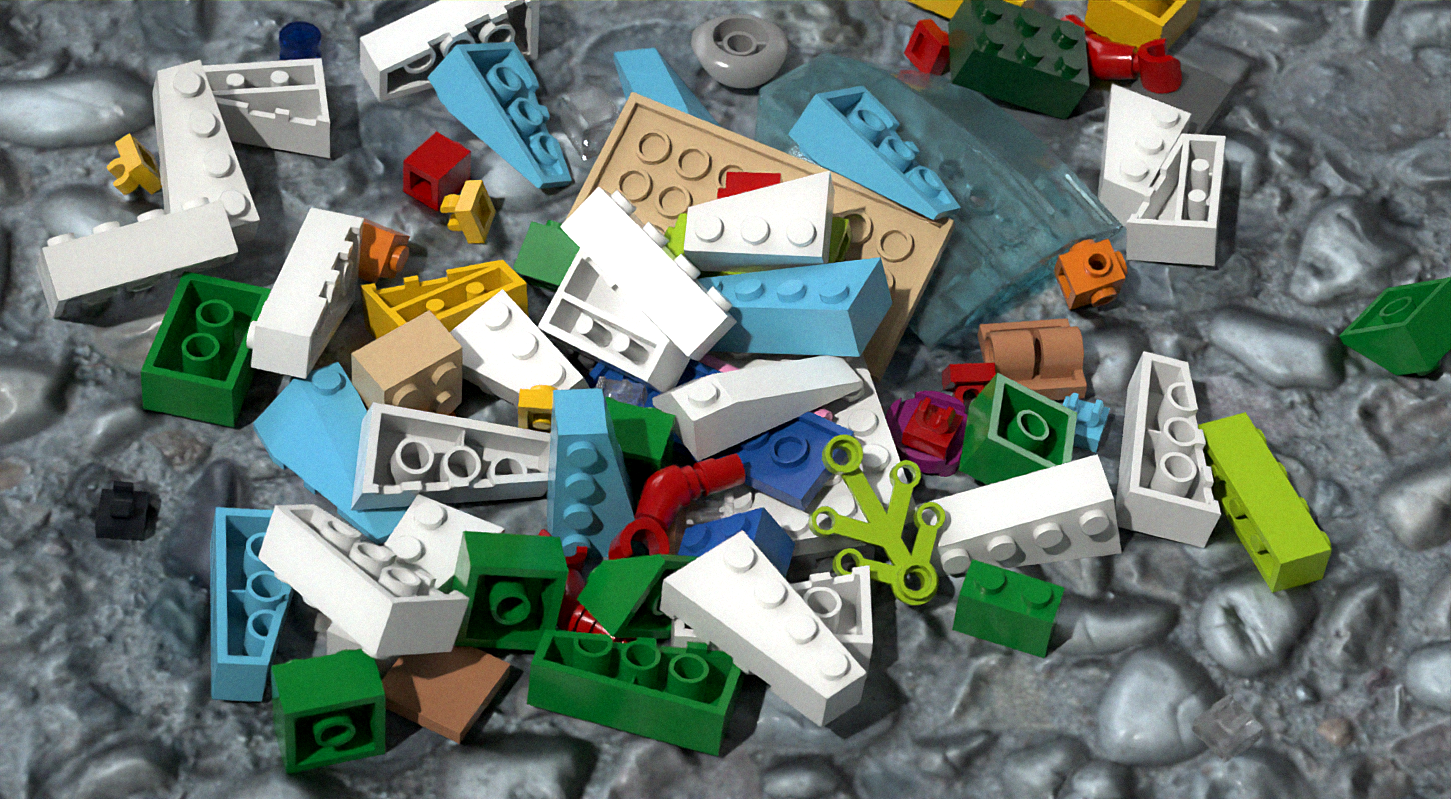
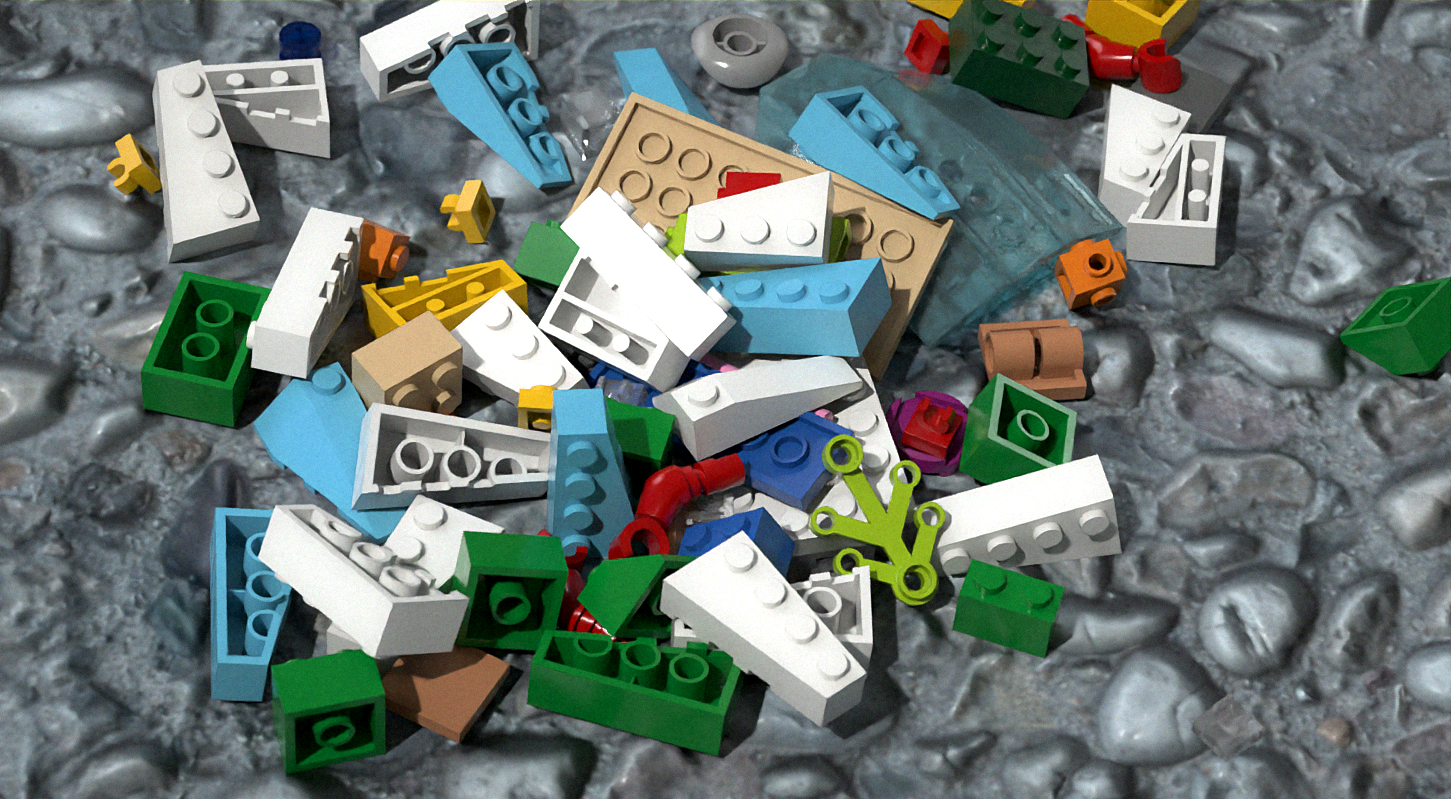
white wedge [36,197,238,319] -> none
black tile [95,481,151,541] -> none
red brick [403,131,471,212] -> none
red tile [942,362,996,404] -> none
medium azure tile [1063,393,1110,453] -> none
white wedge [1115,351,1221,548] -> none
lime brick [1198,412,1332,593] -> none

